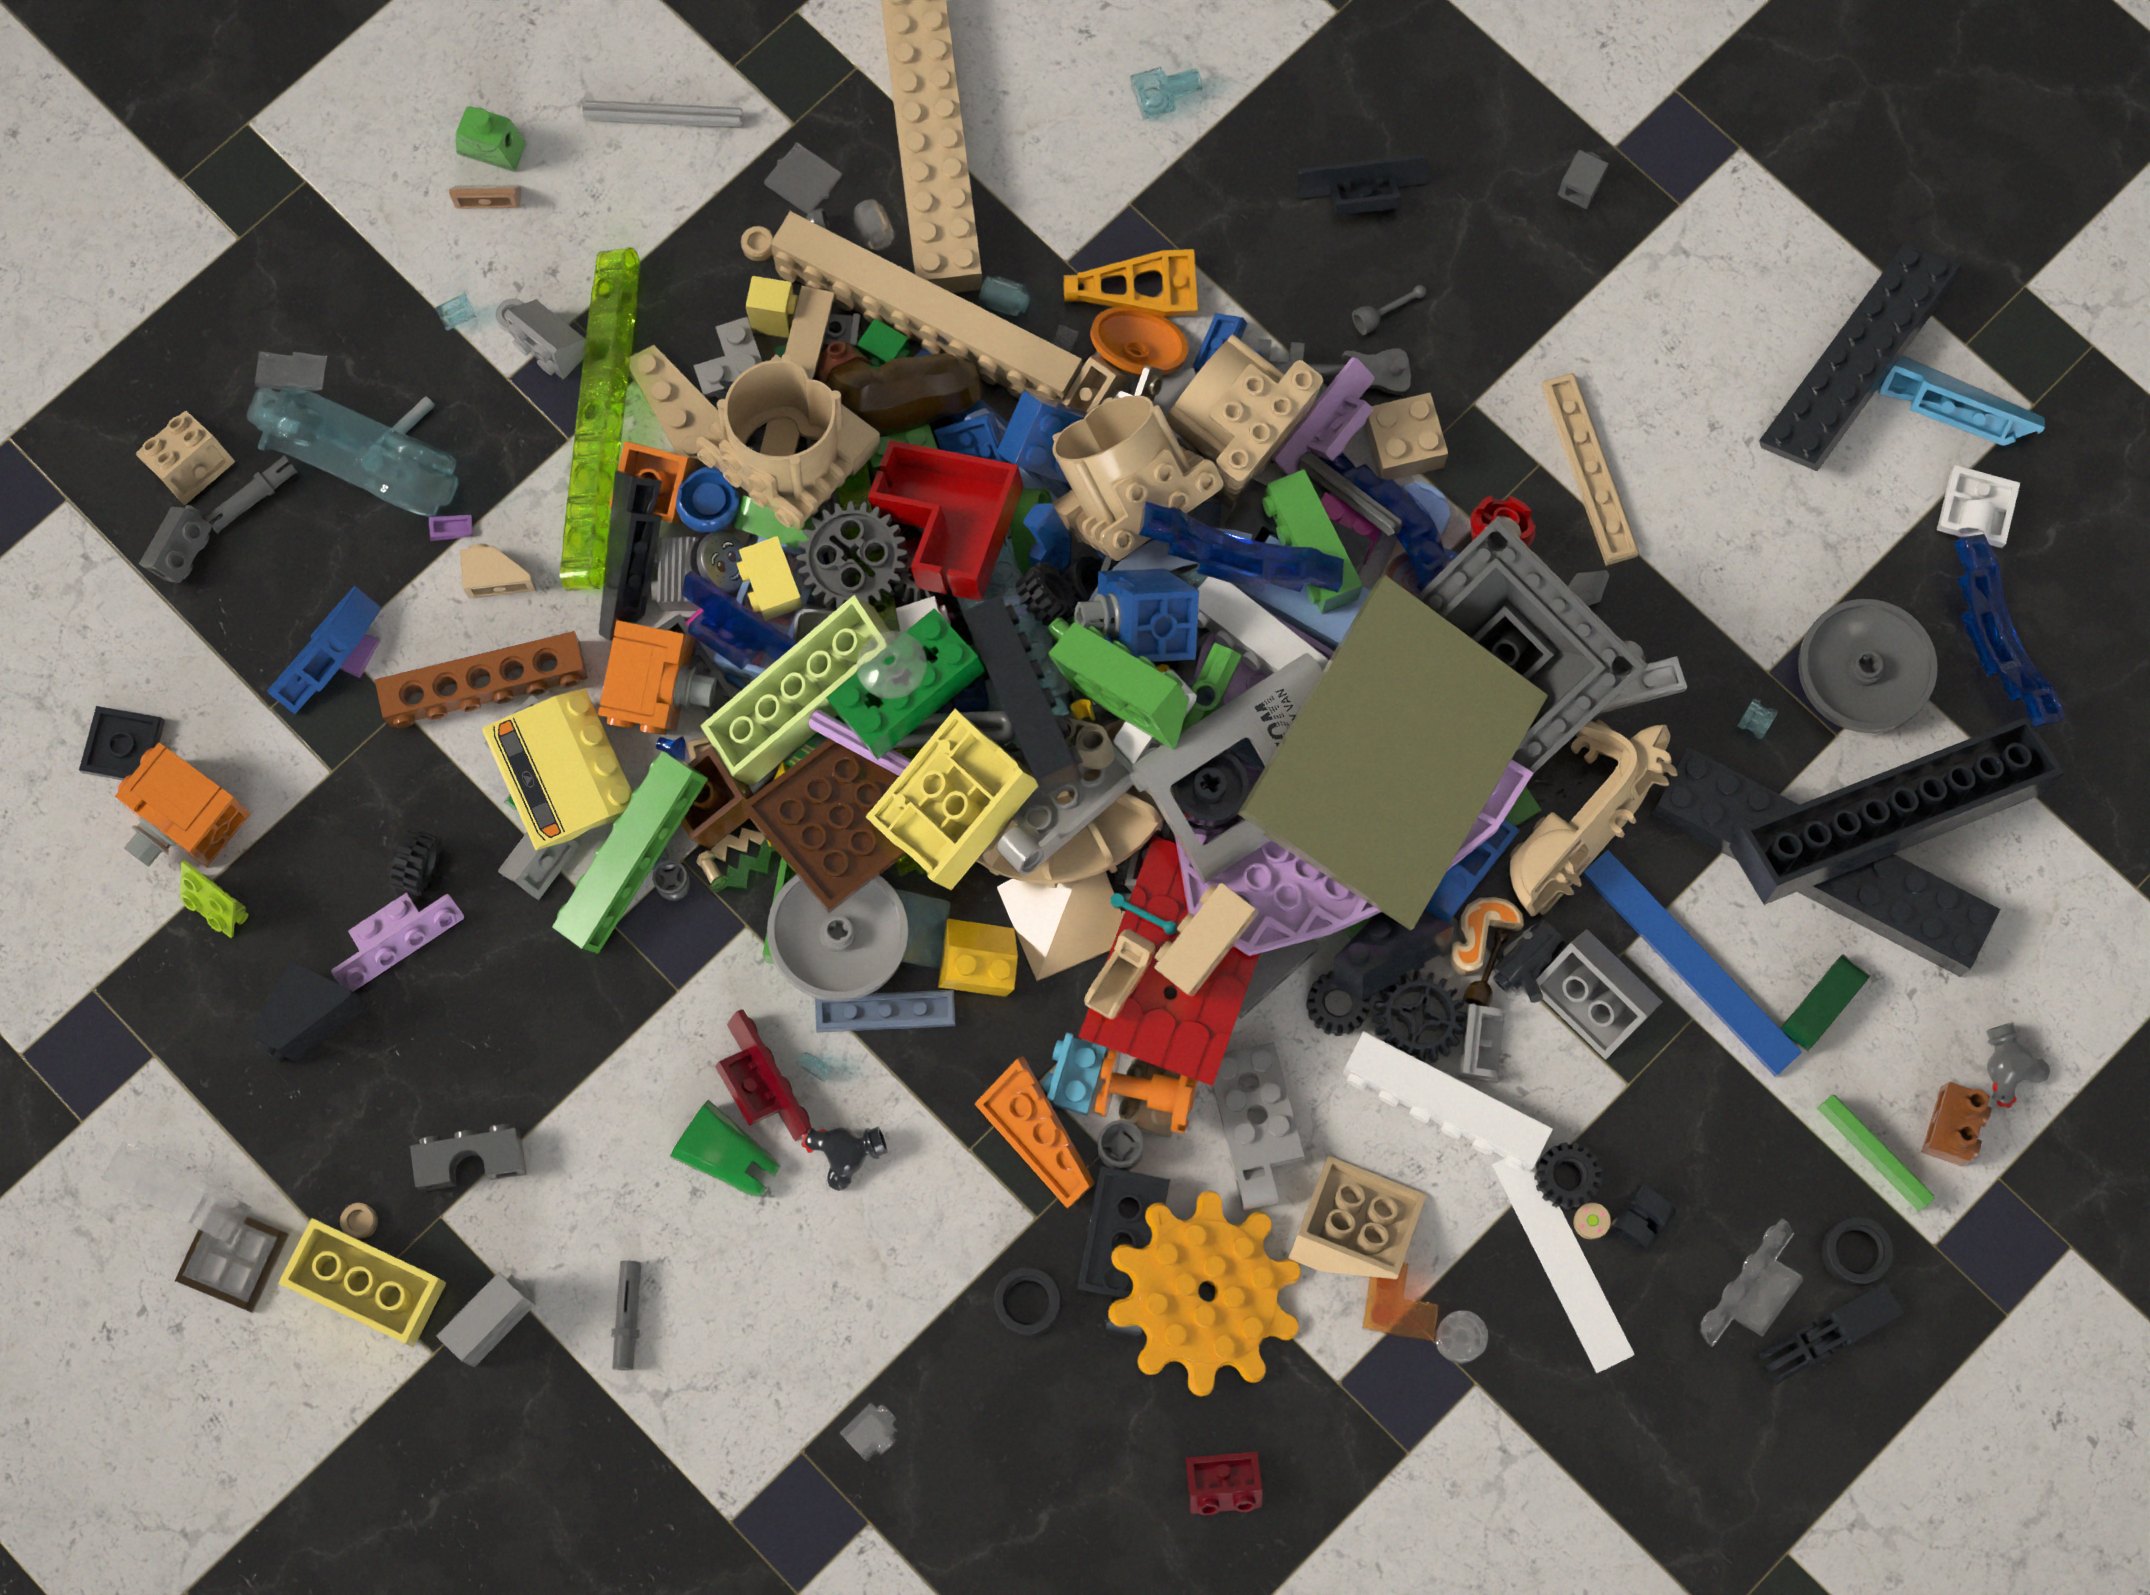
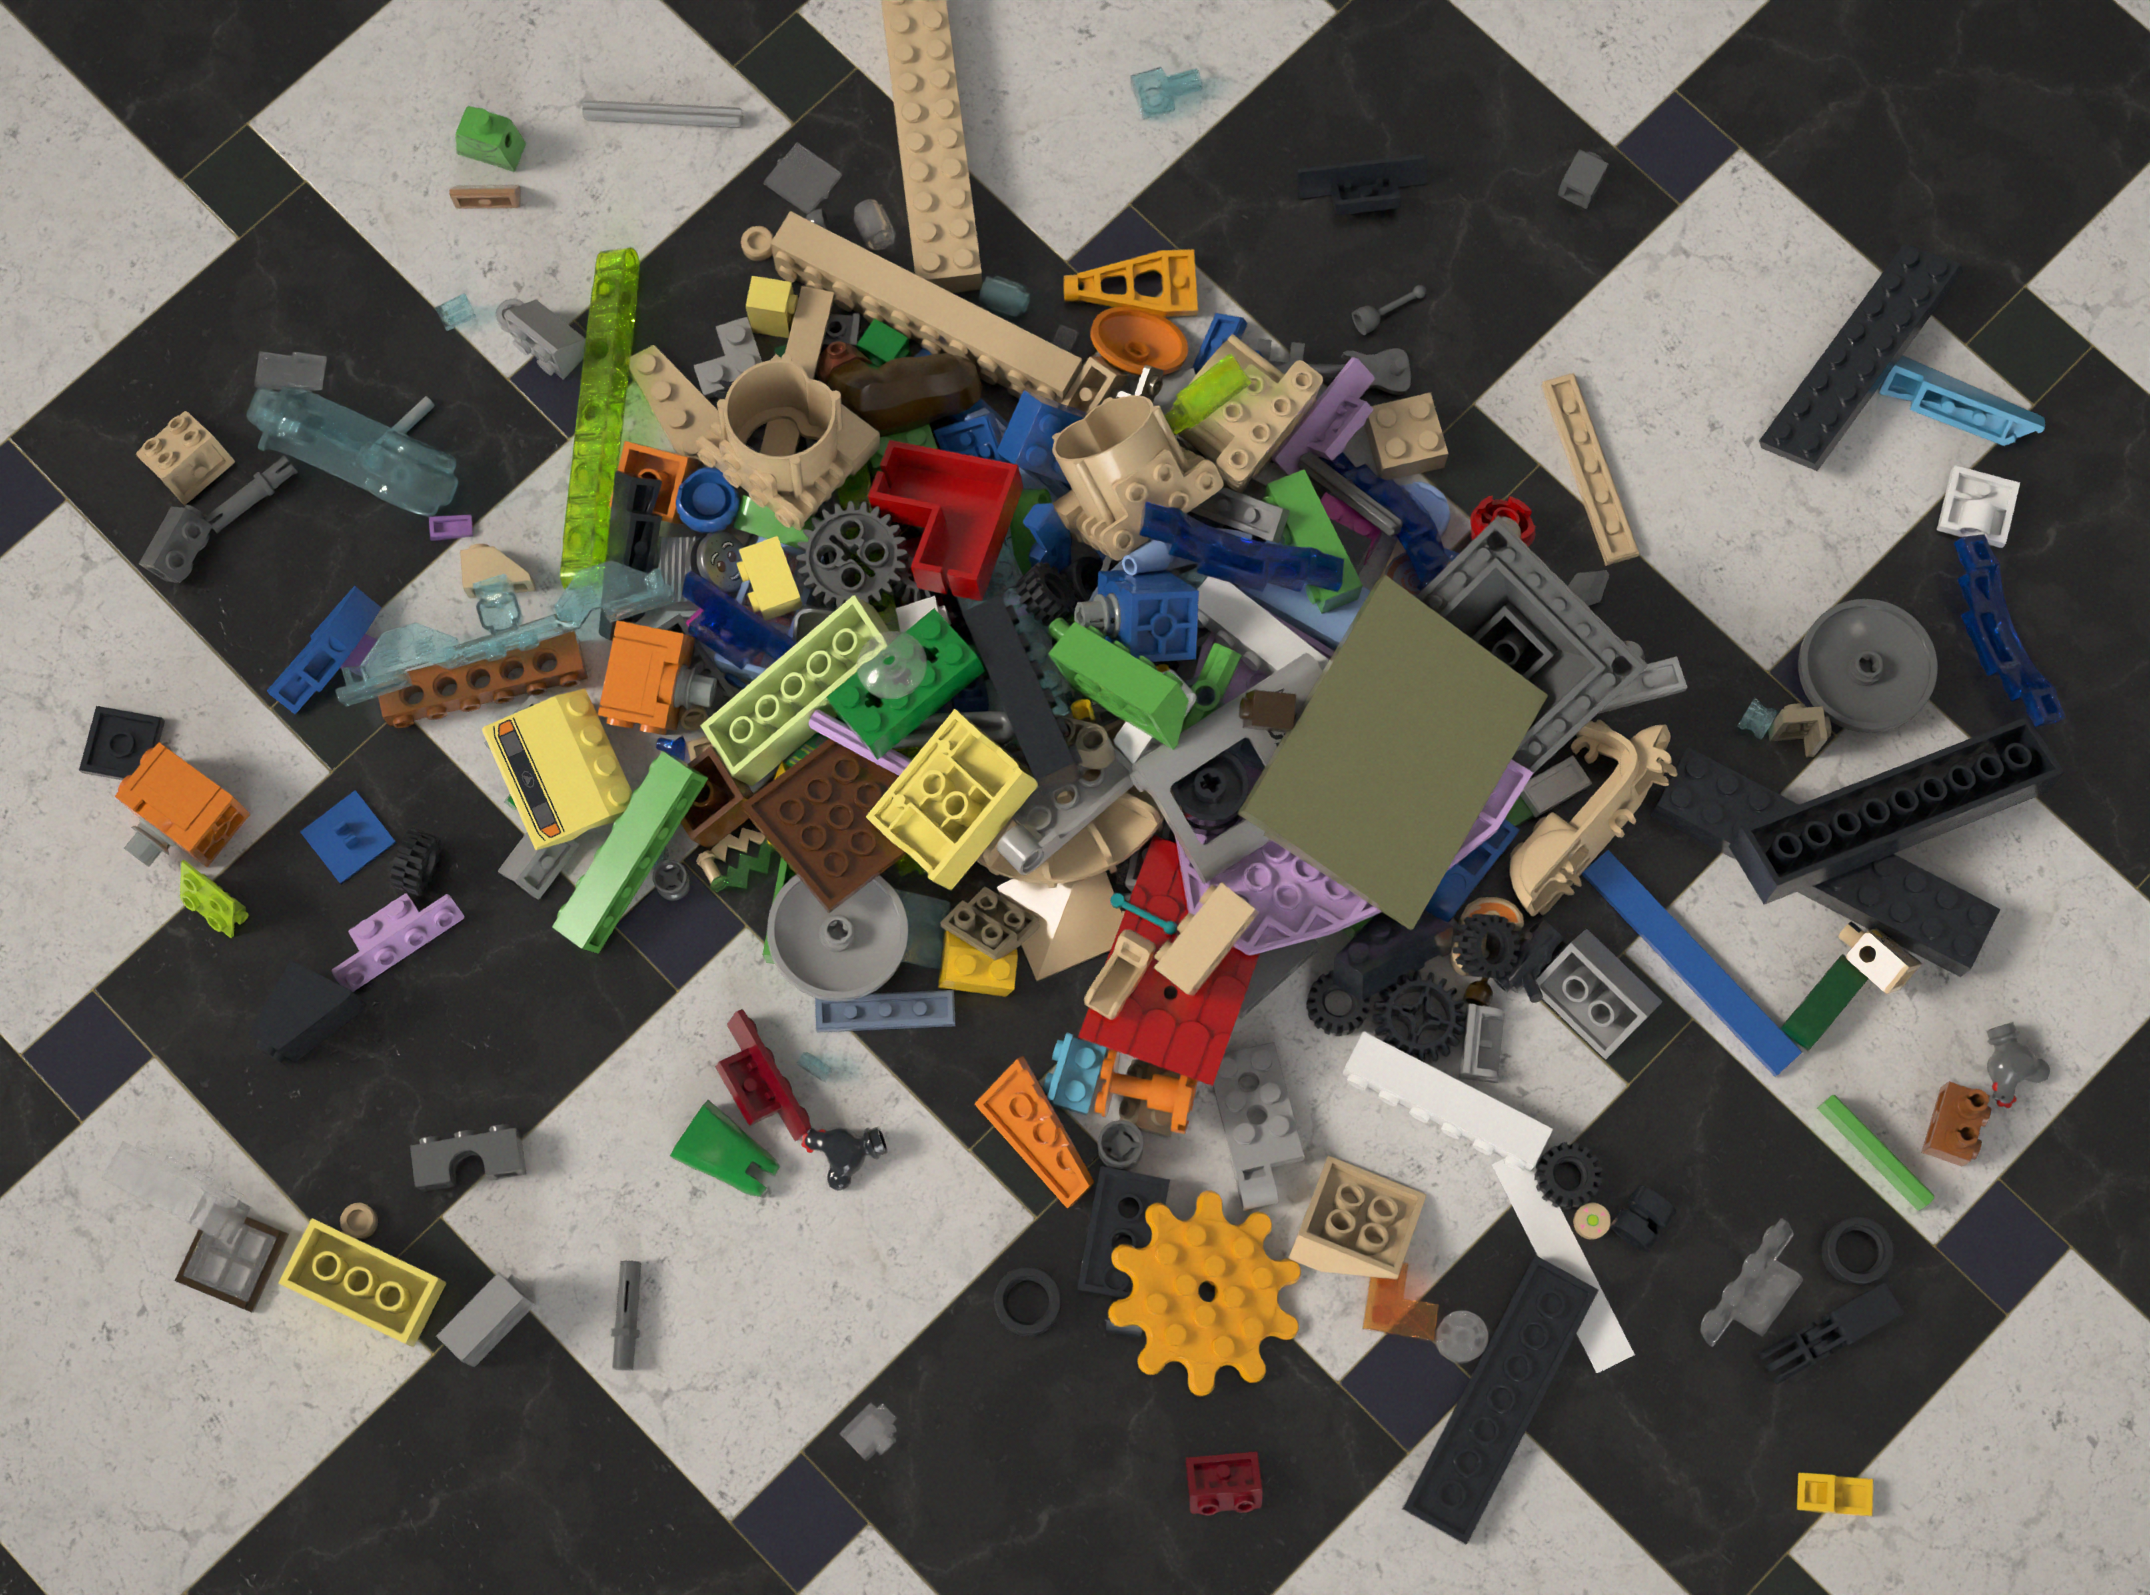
none -> blue piece [300,790,397,884]
none -> clear light blue piece [335,560,676,707]
none -> tan hinge [678,704,707,730]
none -> dark tan slope [940,887,1039,960]
none -> light blue cone [1122,537,1174,576]
none -> clear neon green hinge [1164,354,1252,435]
none -> dark grey plate [1190,487,1290,543]
none -> dark brown brick [1239,690,1296,732]
none -> black plate [1402,1255,1599,1545]
none -> black tyre [1453,914,1520,978]
none -> white tile [1520,756,1592,818]
none -> dark tan bracket [1768,703,1831,757]
none -> yellow slope [1797,1473,1874,1517]
none -> torso [1838,921,1923,994]

